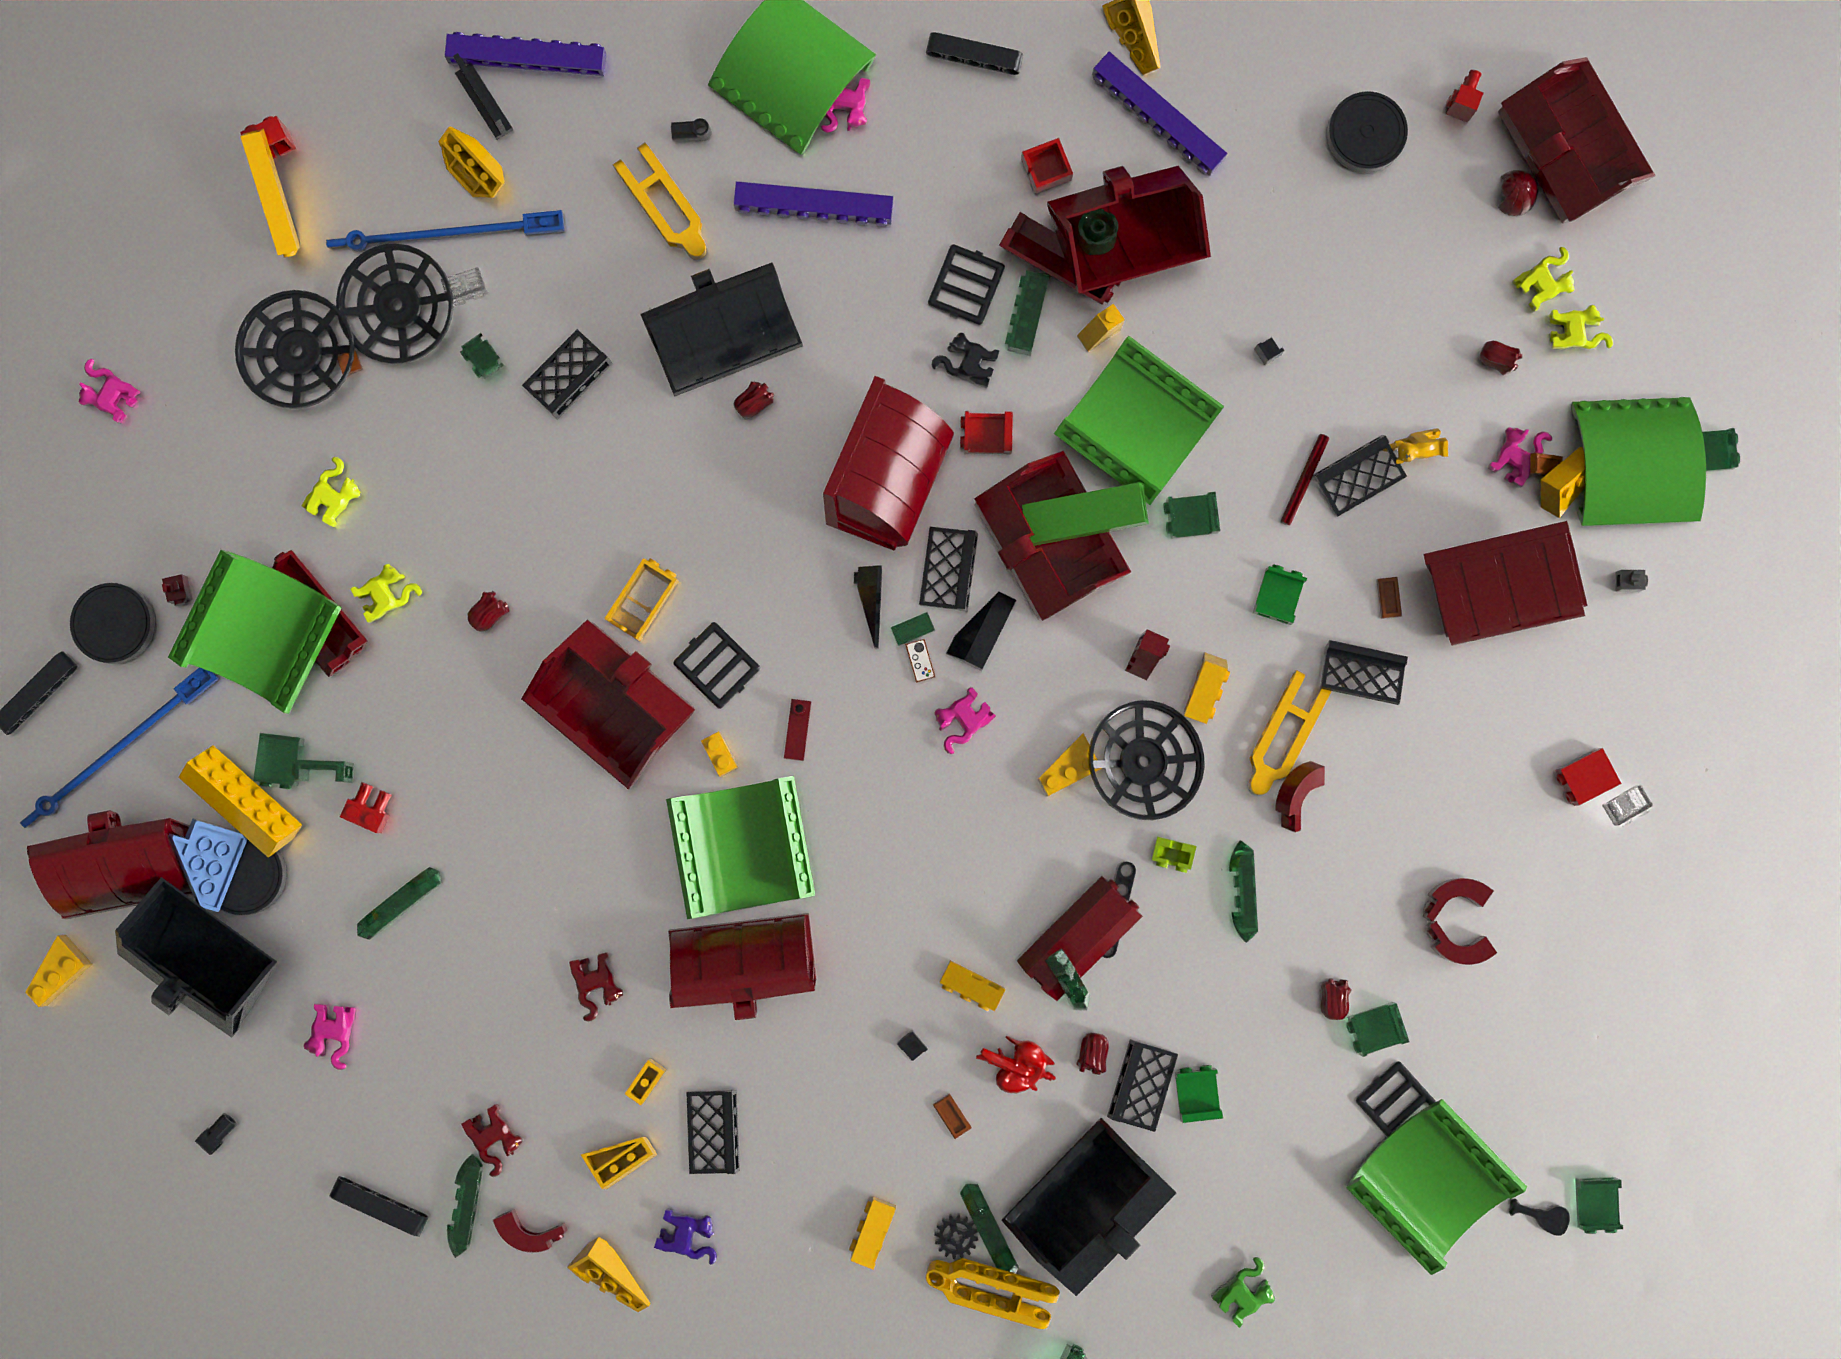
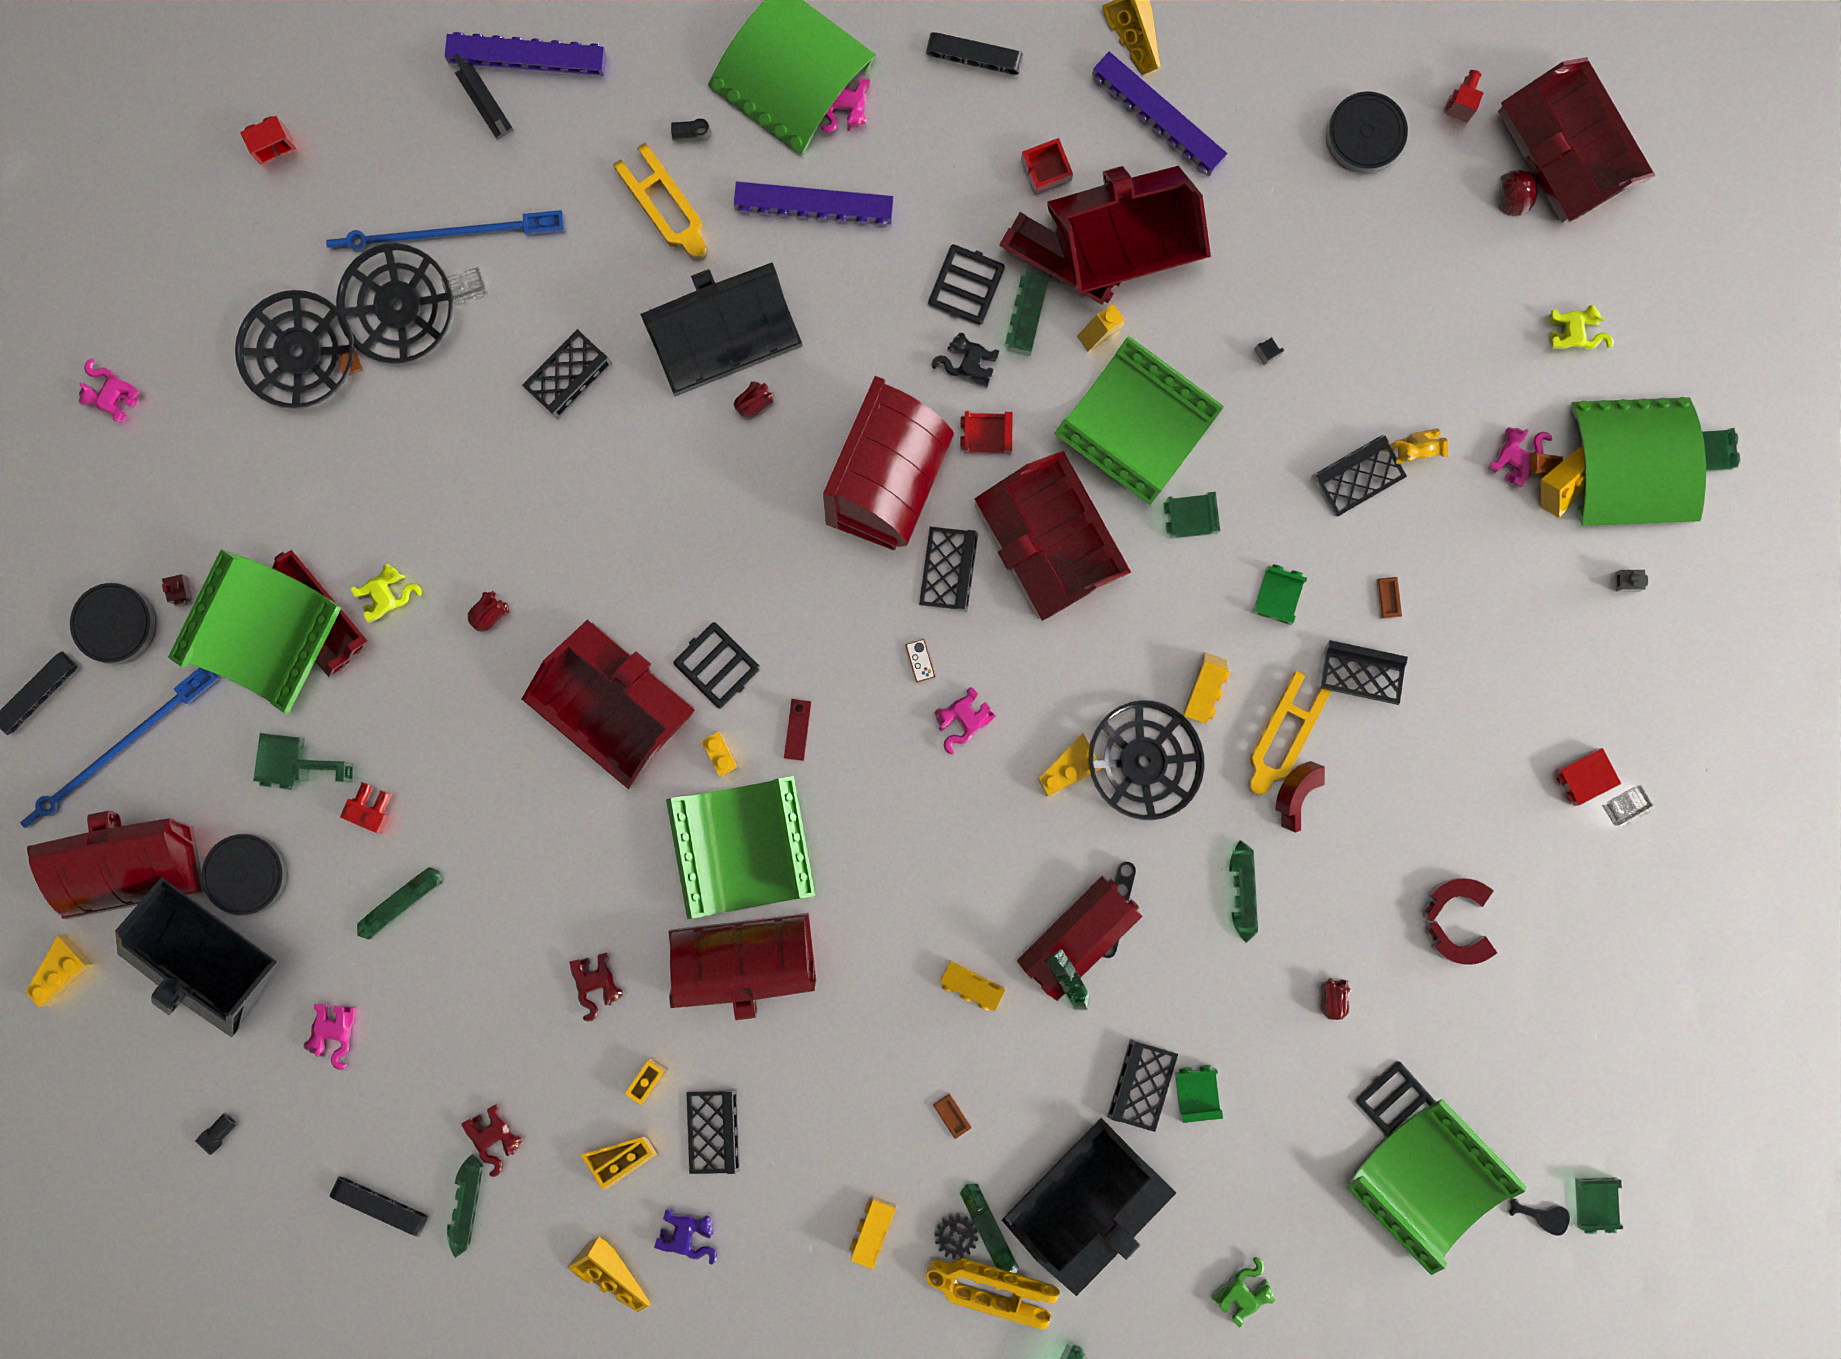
medium blue wing [169,819,247,912] -> none
yellow brick [178,745,302,858] -> none
yellow brick [240,129,300,257] -> none
neon yellow animal [301,457,361,527] -> none
yellow wedge [438,126,504,198] -> none
clear green brick [460,333,505,379] -> none
dark red arch [493,1209,568,1253] -> none
door [604,558,679,641] -> none
black wedge [854,565,882,649] -> none
clear green tile [891,612,935,646] -> none
black panel [897,1030,928,1061] -> none
black wedge [946,591,1016,671] -> none
red hair [976,1036,1056,1094] -> none
bright green brick [1022,482,1149,546] -> none
dark red piece [1076,1032,1109,1075] -> none
clear green brick [1077,208,1118,255] -> none
dark red wedge [1125,629,1170,681] -> none
lime cylinder [1152,837,1197,873] -> none
dark red axle [1281,434,1329,525] -> none
clear green panel [1346,1002,1410,1057] -> none
dark red piece [1423,521,1588,646] -> none
dark red piece [1479,340,1523,375] -> none
neon yellow animal [1512,247,1574,312] -> none

